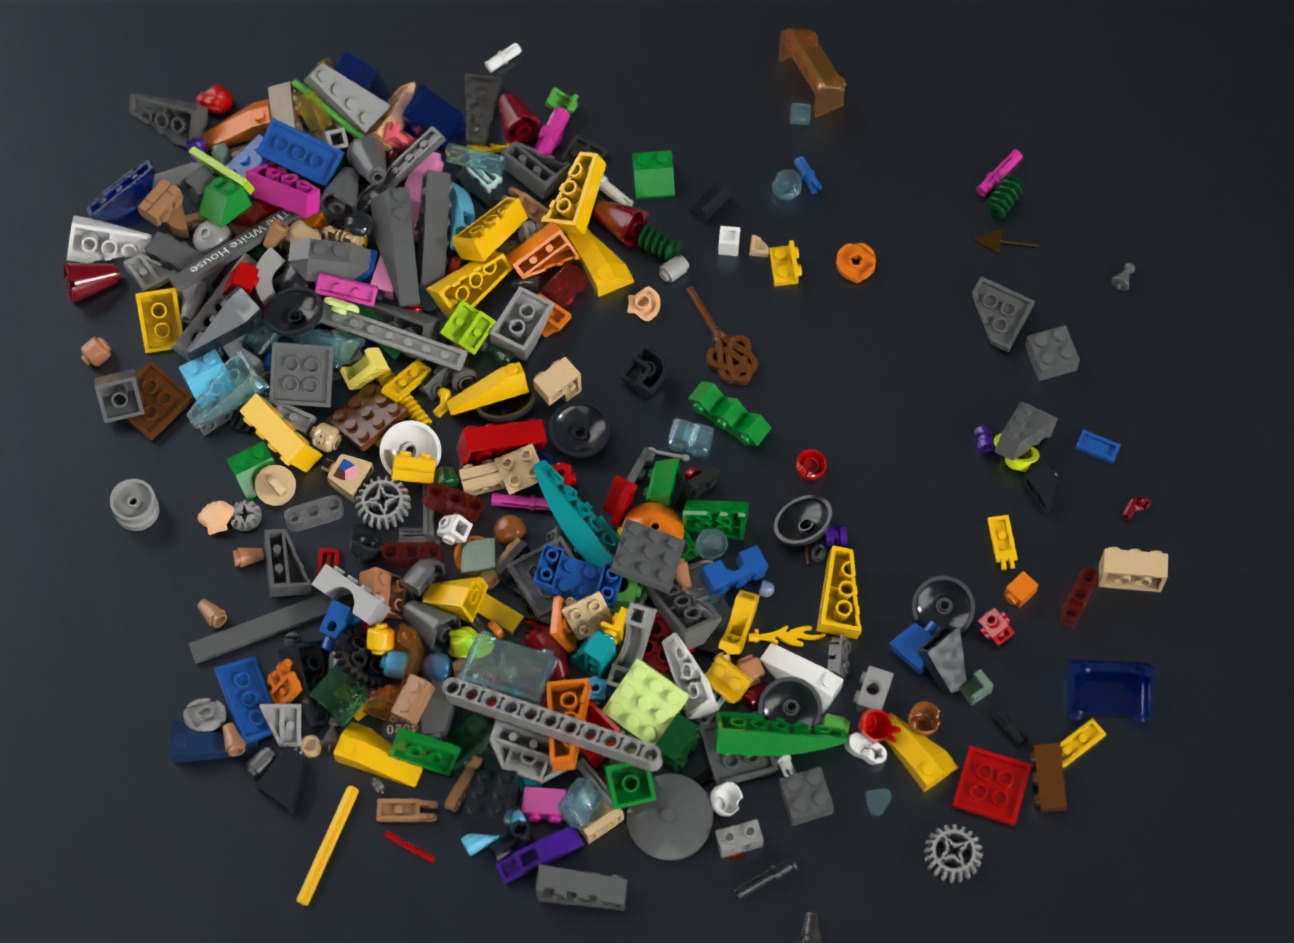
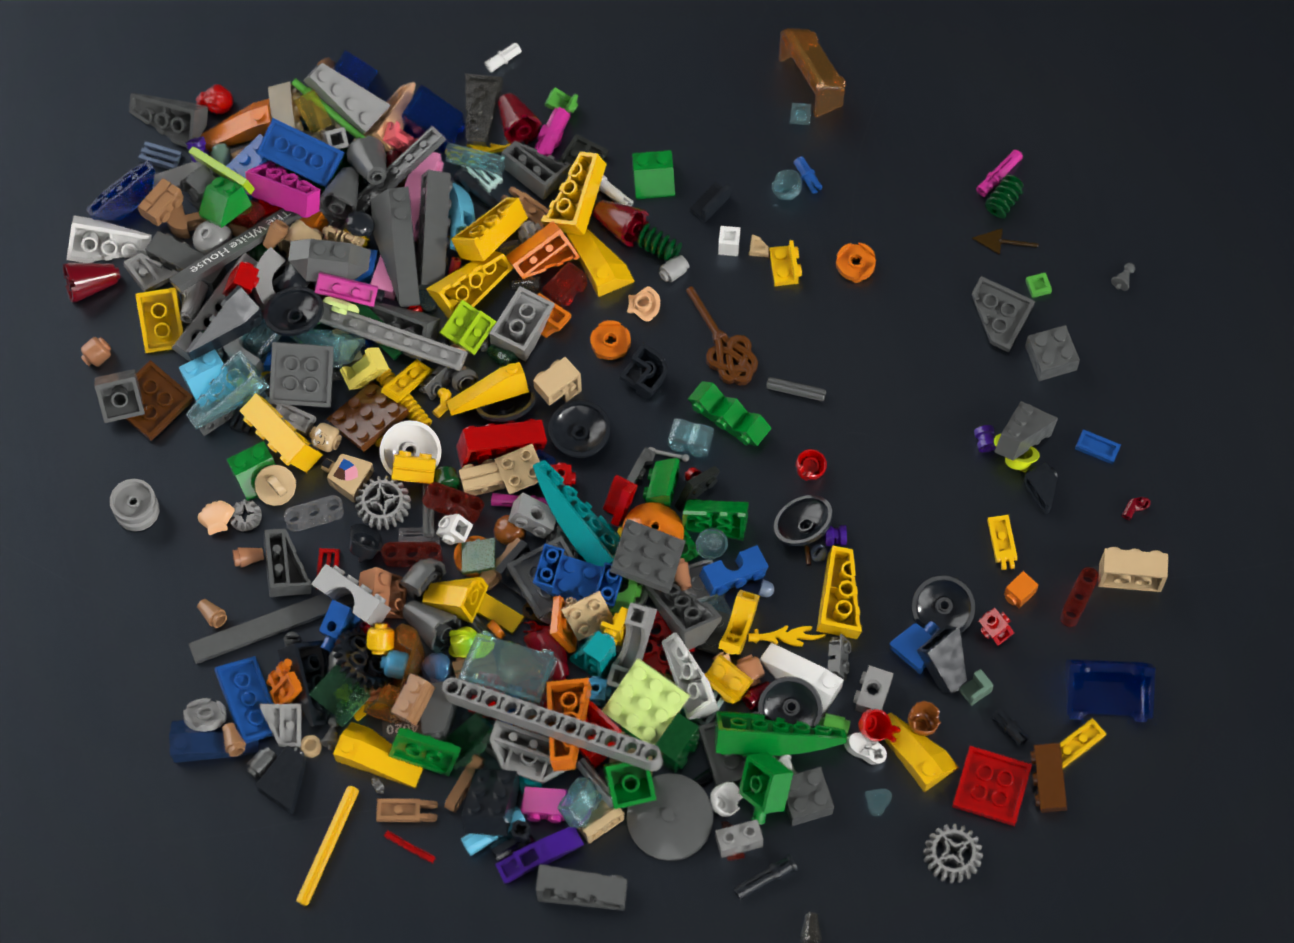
none -> sand blue tile [138,141,182,170]
none -> light grey brick [508,493,556,539]
none -> orange plate [590,320,631,360]
none -> green brick [738,752,793,824]
none -> dark grey axle [766,377,826,401]
none -> bright green tile [1026,272,1052,298]

